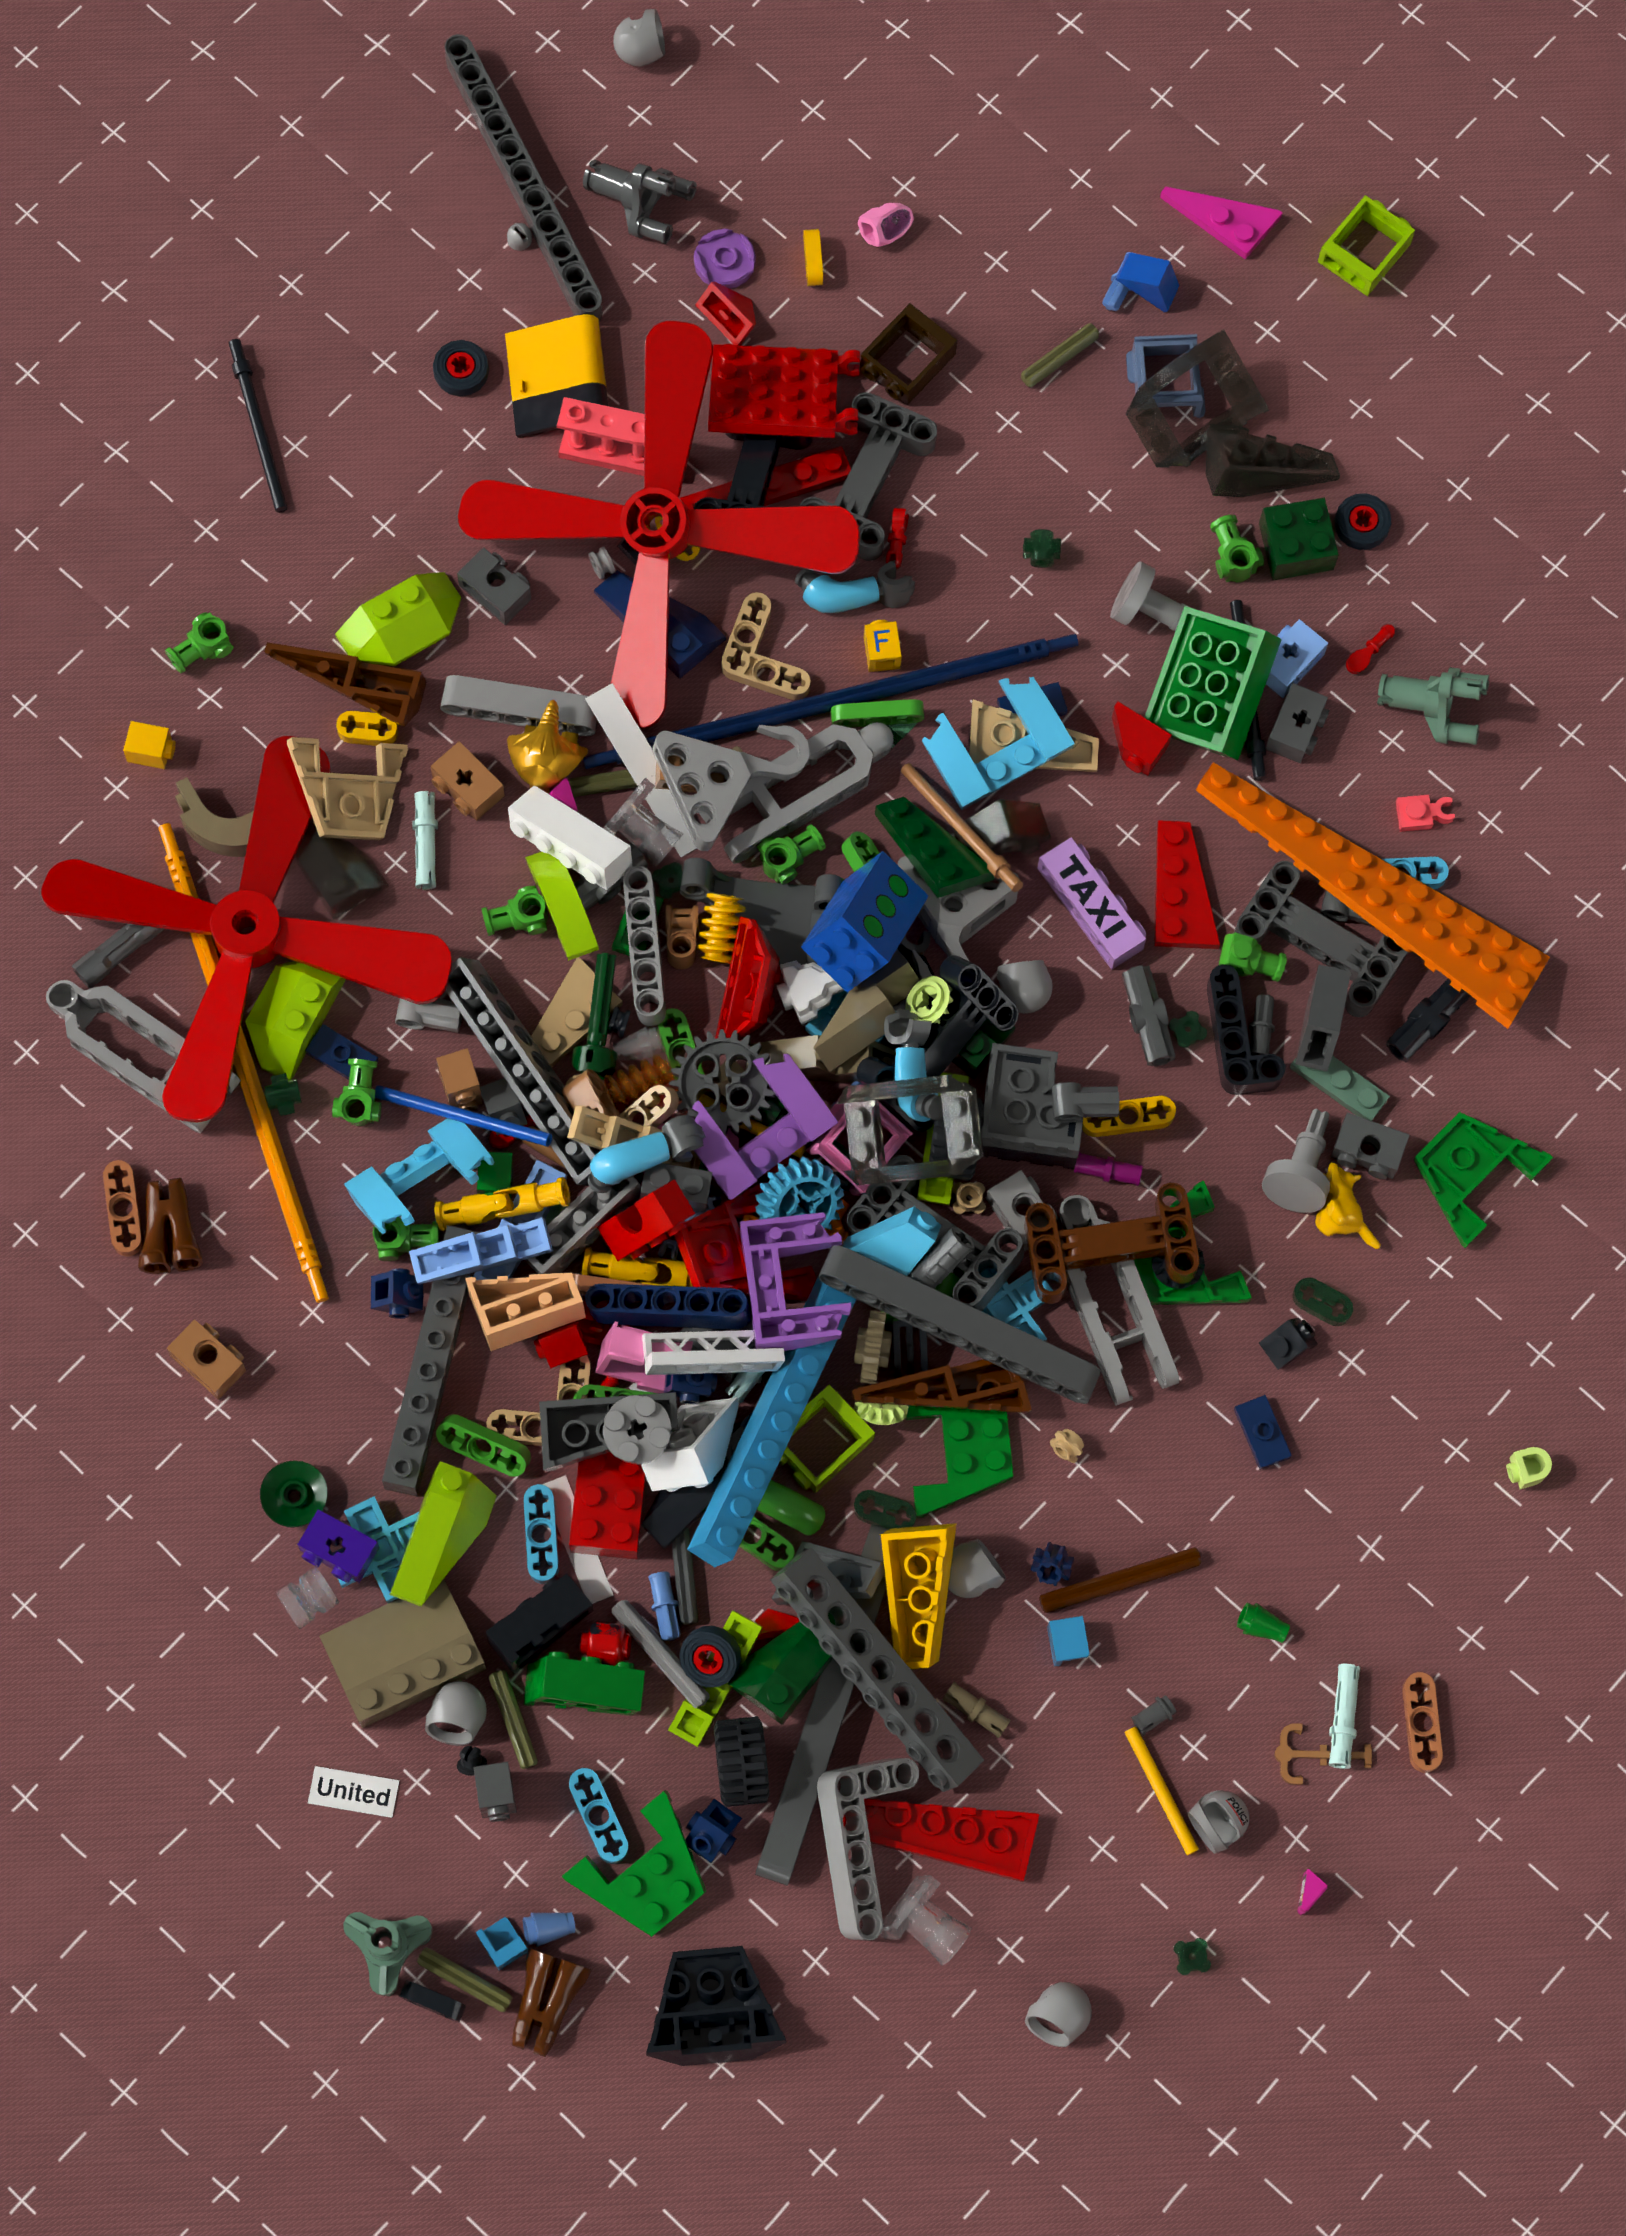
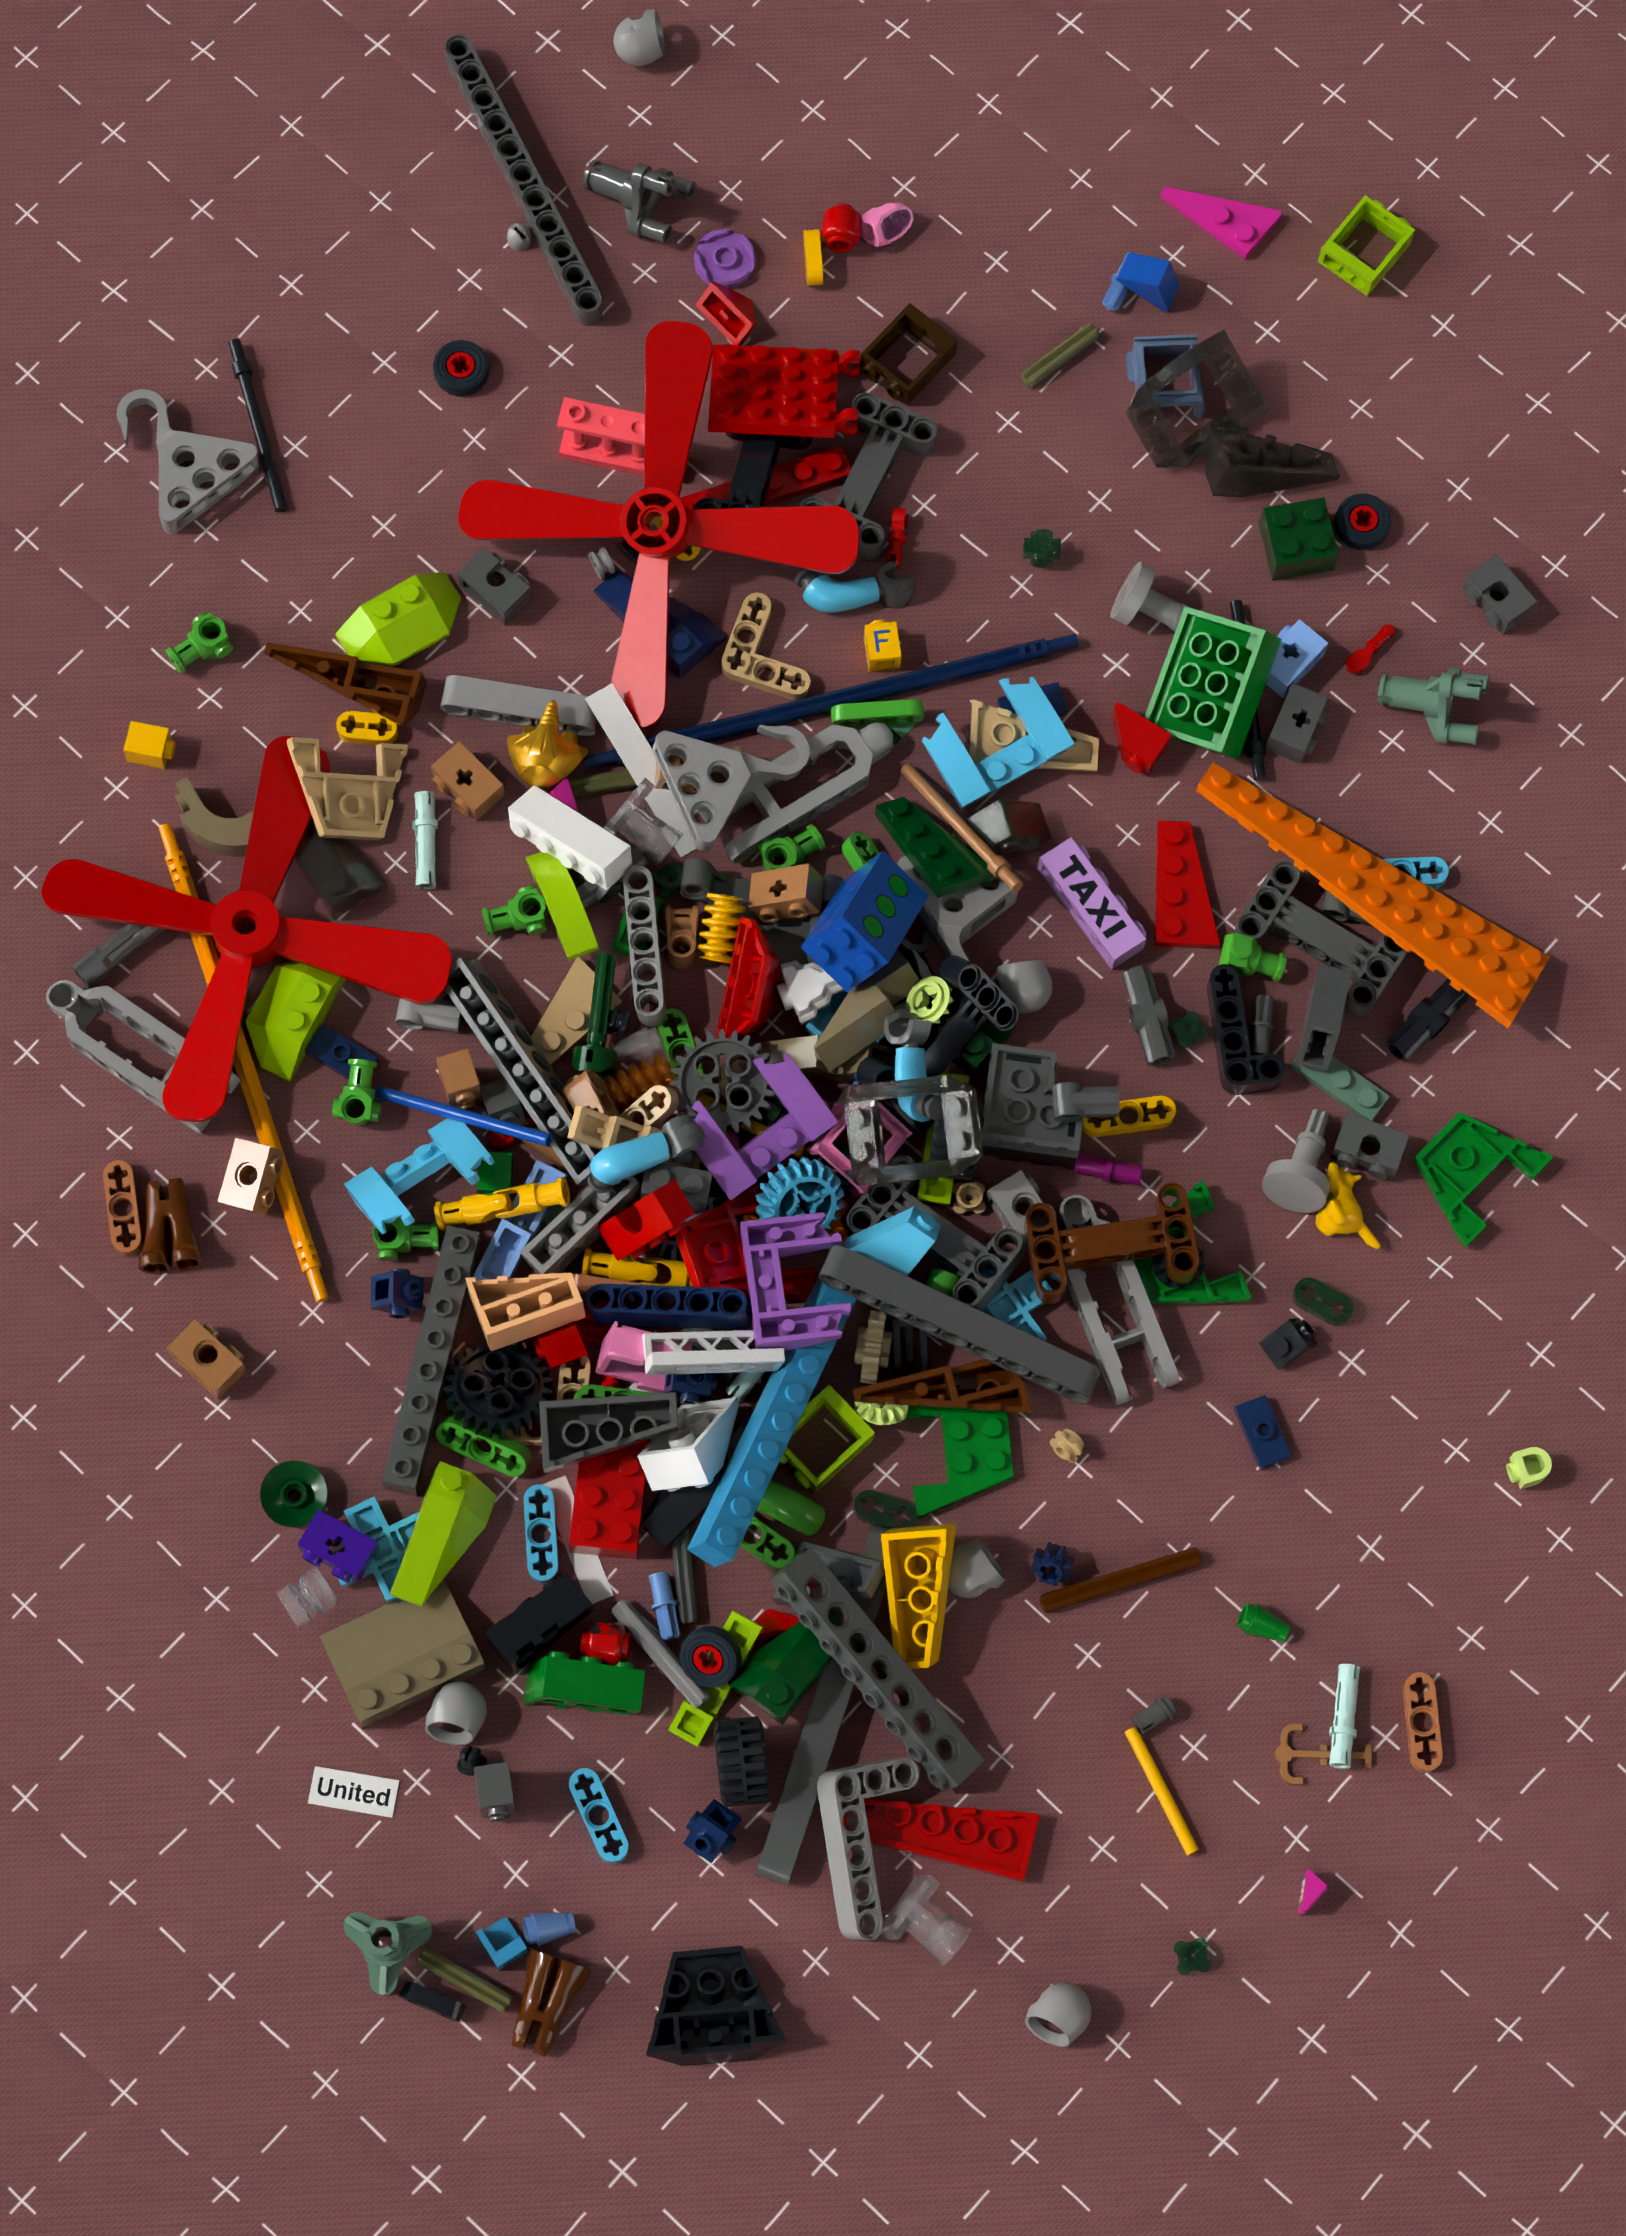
clear green gear [264,1073,302,1116] -> none
light blue slope [409,1218,553,1284] -> none
olive axle [489,1670,538,1769] -> none
yellow door [505,314,608,438] -> none
green wing [562,1790,706,1937] -> none
light grey plate [603,1395,672,1465] -> none
dark grey axle [908,1227,974,1289] -> none
dark tan pin [942,1681,1011,1738] -> none
dark azure panel [1047,1616,1090,1667] -> none
light grey helmet [1188,1790,1249,1854] -> none
bright green connector [1210,515,1264,582] -> none
coral plate [1396,795,1455,832] -> none
none -> light grey piece [117,389,260,534]
none -> brick [218,1138,284,1215]
none -> black gear [443,1341,553,1439]
none -> medium nougat brick [748,863,824,923]
none -> red head [820,203,862,253]
none -> dark grey brick [1463,555,1537,635]

